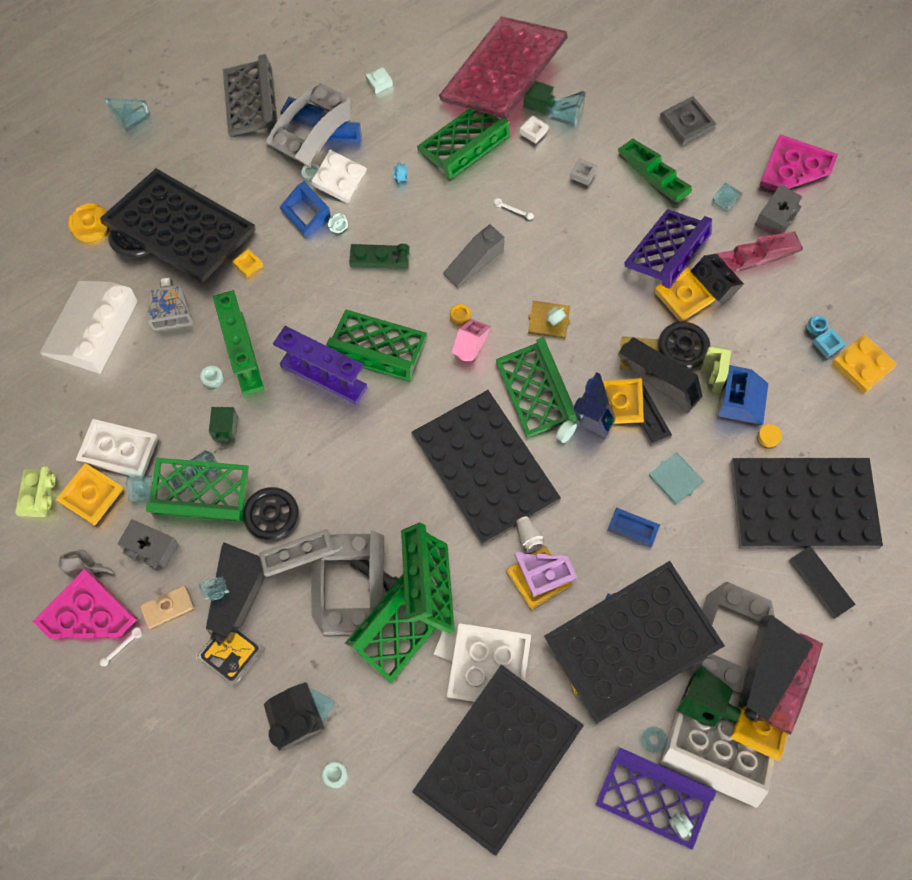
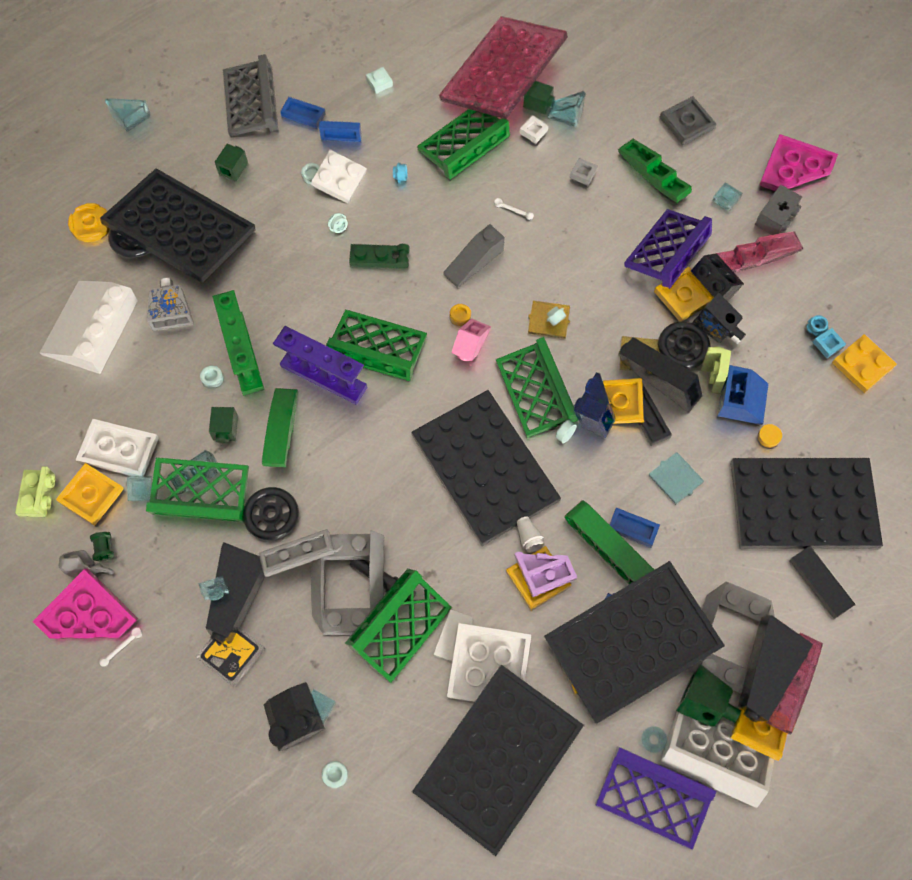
dark grey brick [117,519,178,569] -> none
tan plate [140,585,195,629] -> none
yellow tile [232,249,263,278] -> none
light grey wedge [265,83,352,167] -> none
blue tile [280,181,331,236] -> none
green fence [401,522,455,634] -> none
light aqua plate [669,813,693,839] -> none
none -> dark green bush [90,532,115,561]
none -> dark green brick [215,144,248,181]
none -> green slope [261,388,298,467]
none -> green beam [564,500,655,585]
none -> black torso [692,293,746,344]

